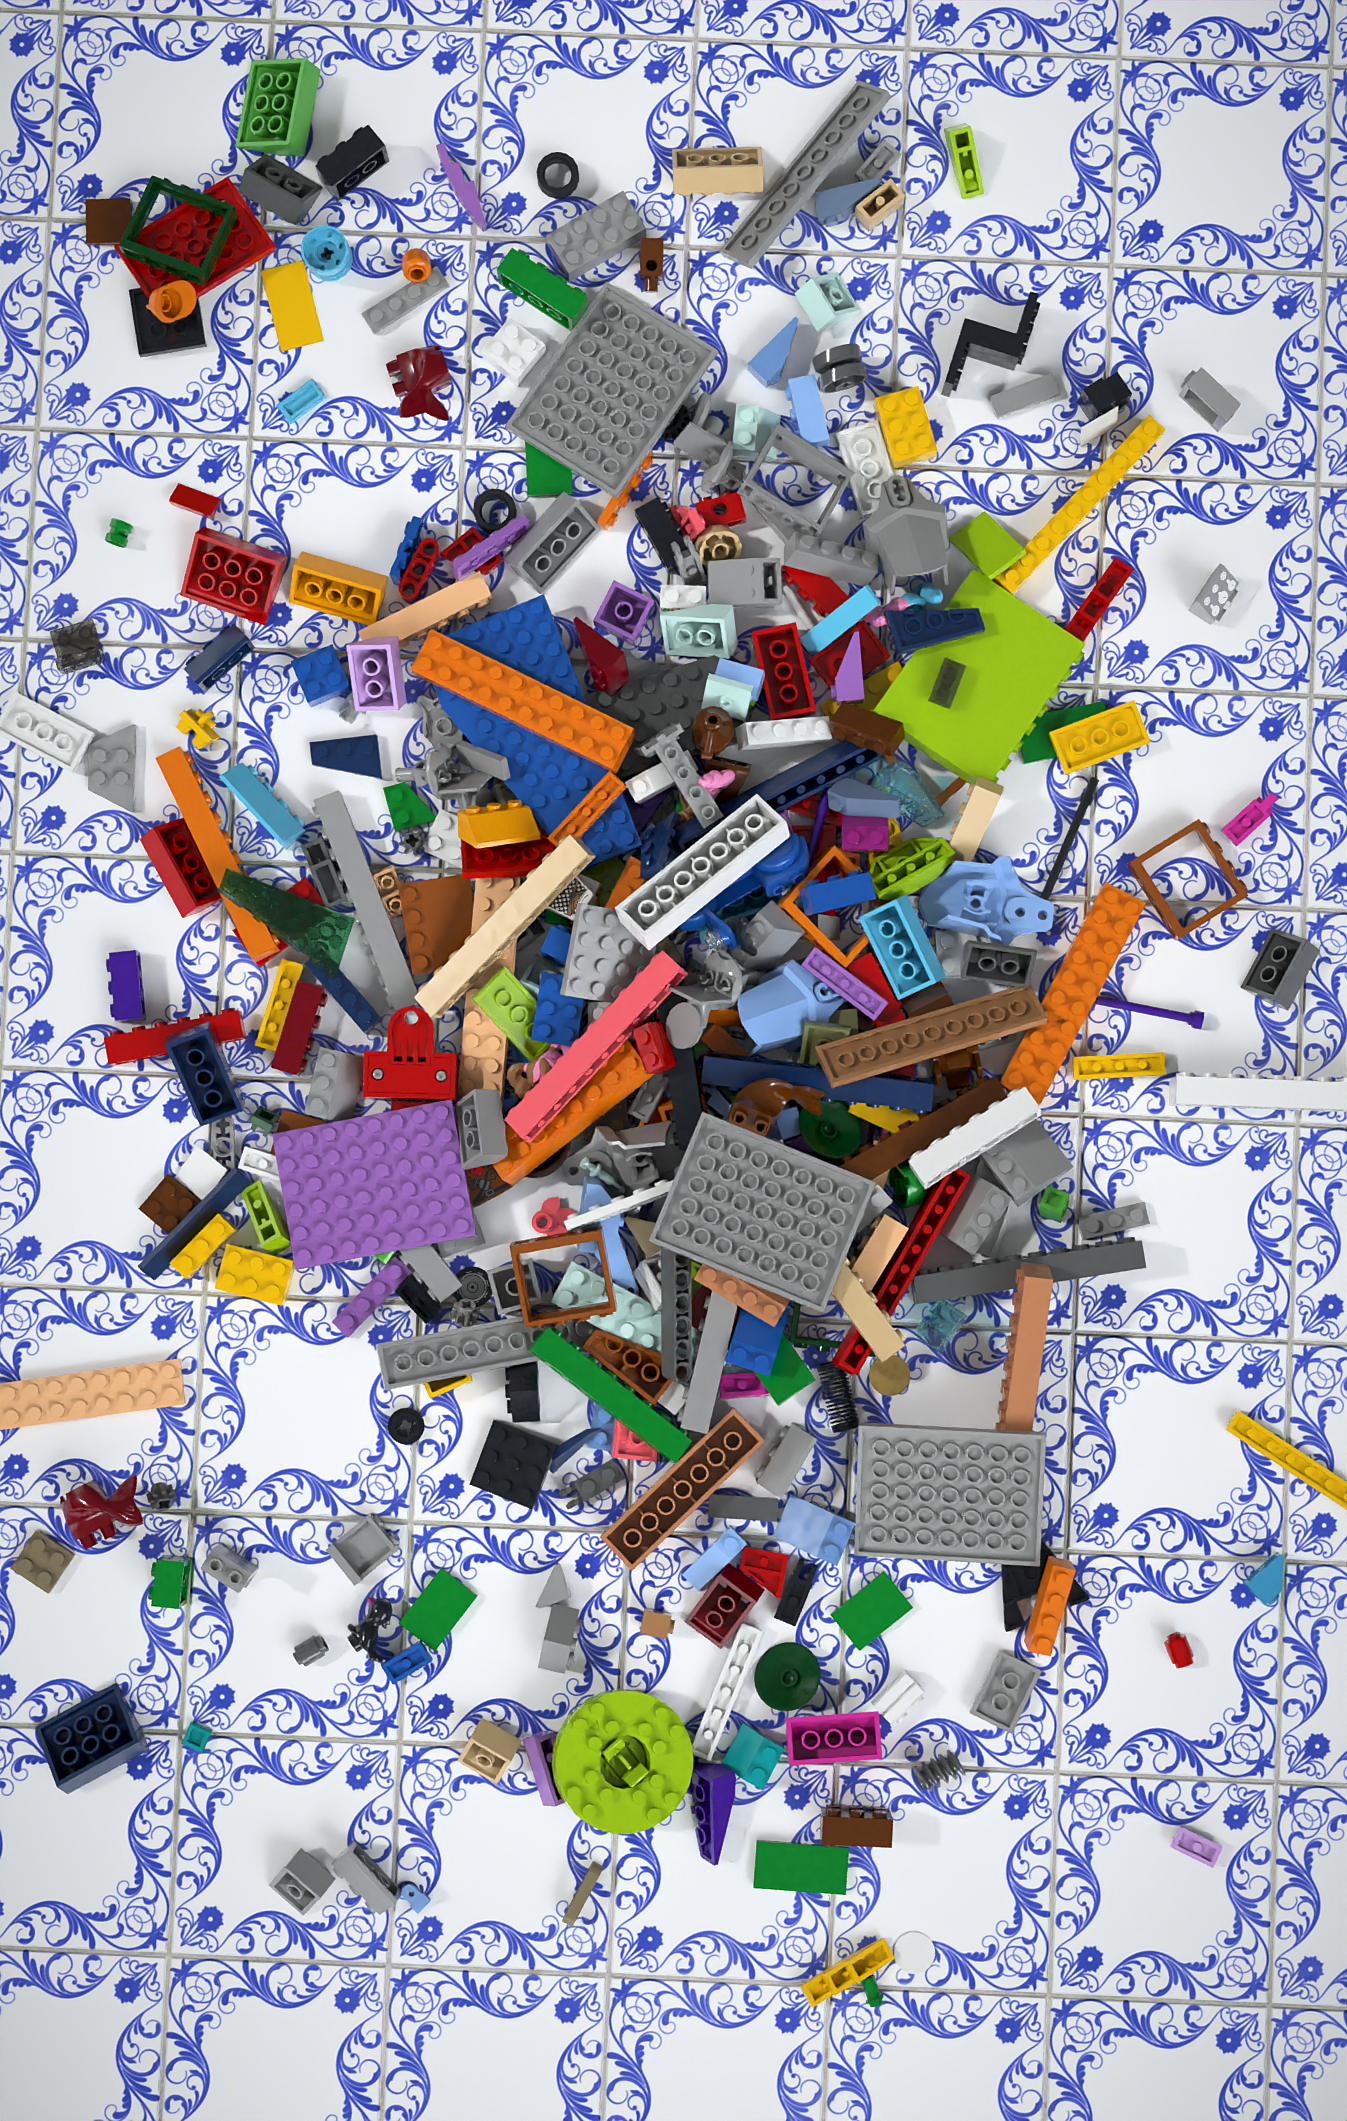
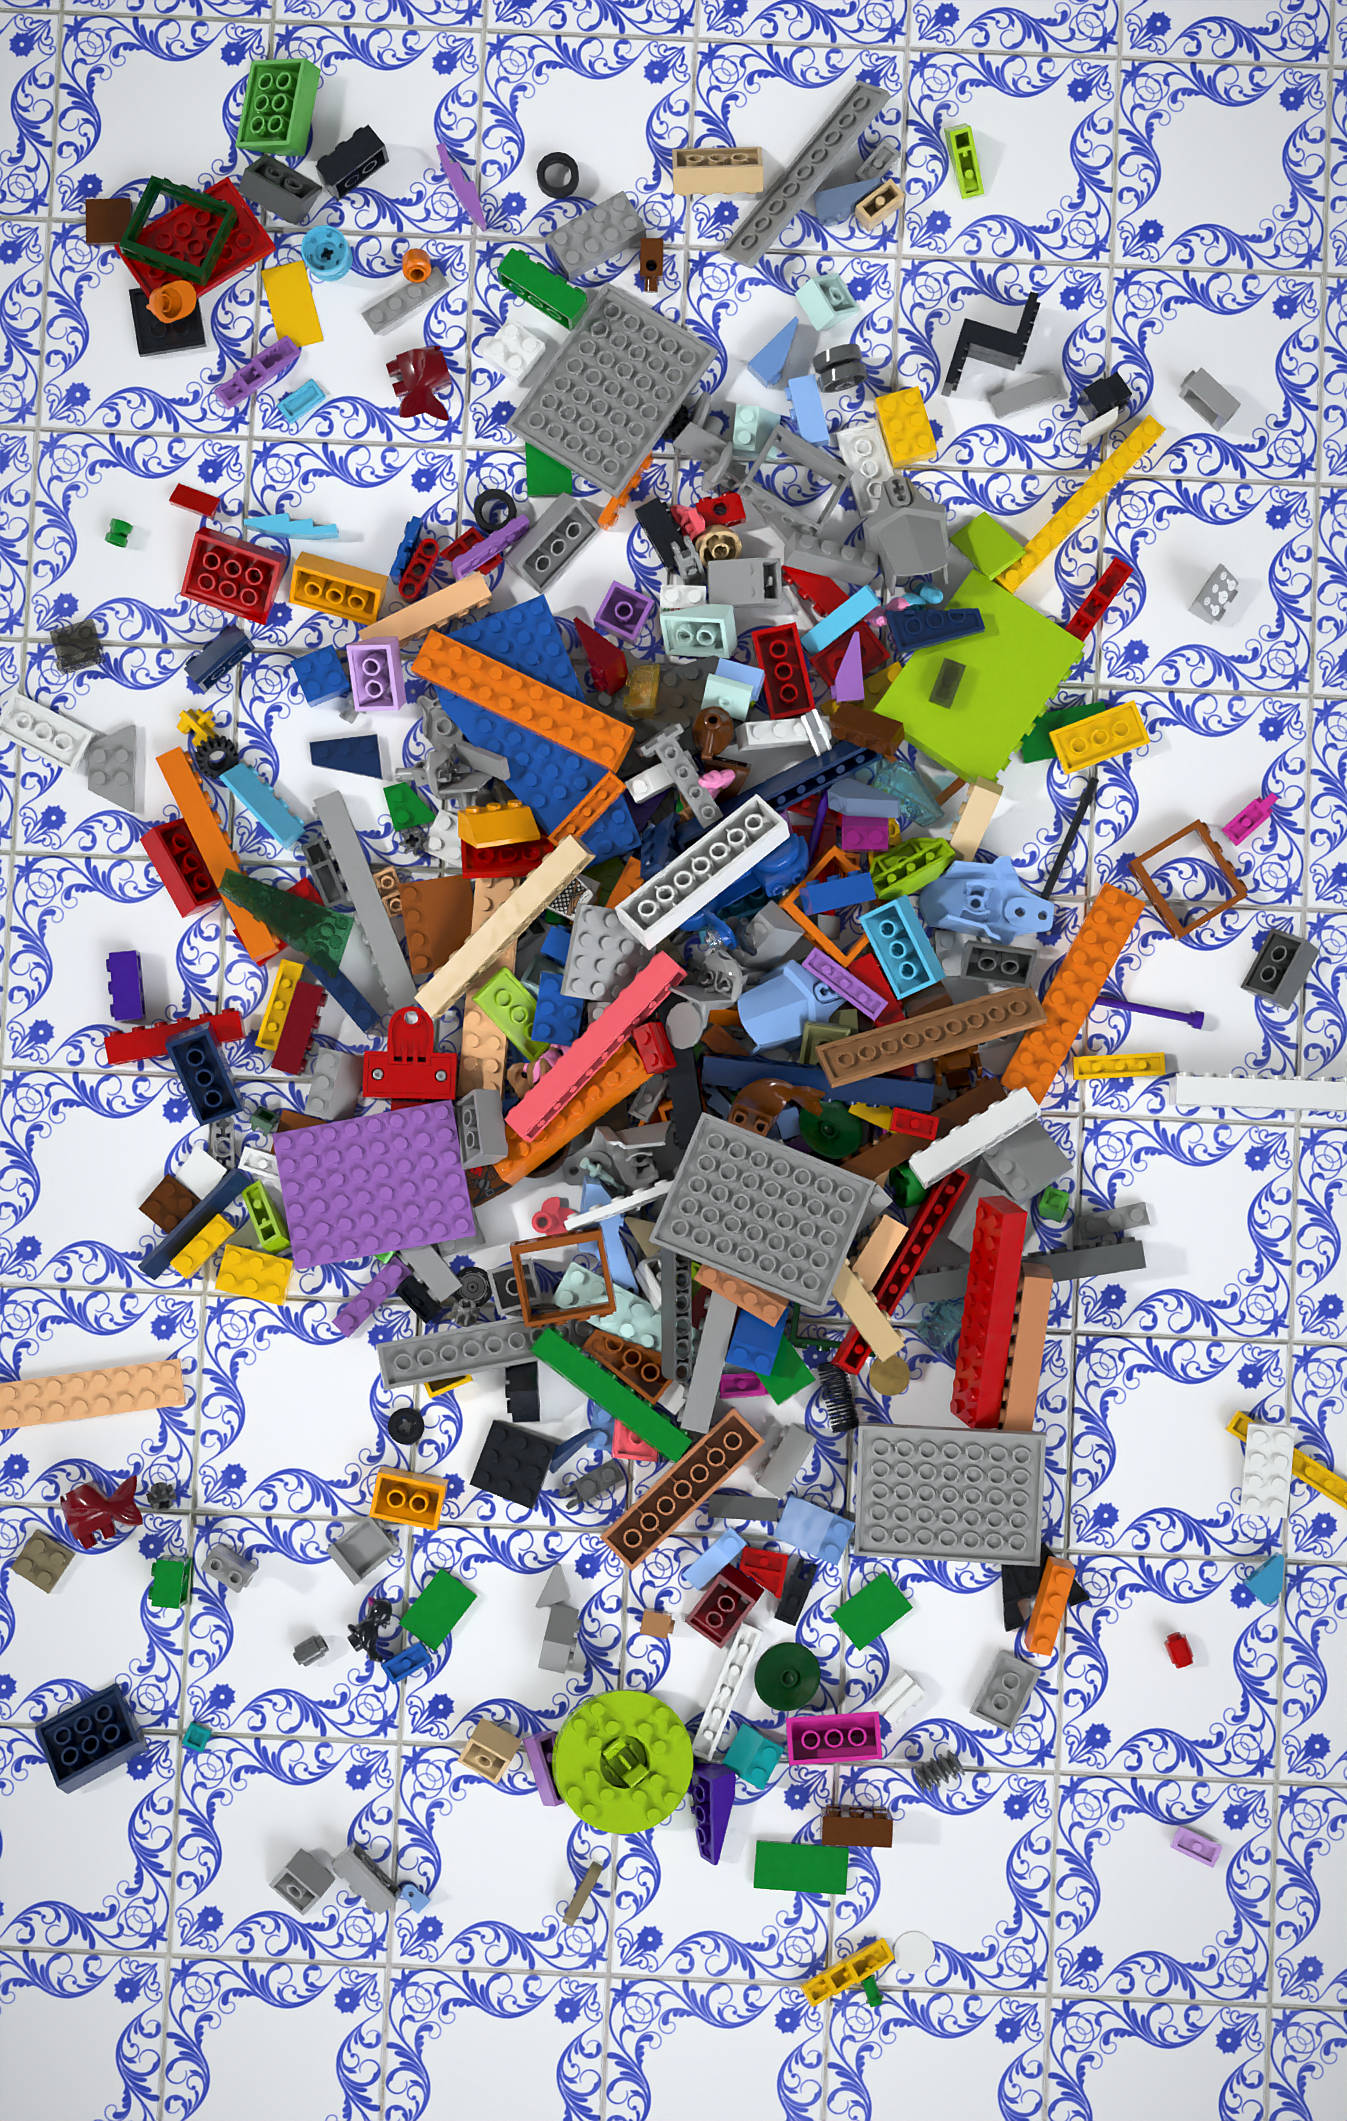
none -> black tyre [195,735,239,779]
none -> medium lavender slope [214,336,301,410]
none -> medium azure slope [243,513,340,540]
none -> light orange slope [369,1466,449,1531]
none -> clear yellow slope [623,664,661,720]
none -> sticker [801,708,832,757]
none -> red plate [889,1107,939,1141]
none -> red brick [950,1195,1028,1429]
none -> white plate [1240,1422,1295,1518]

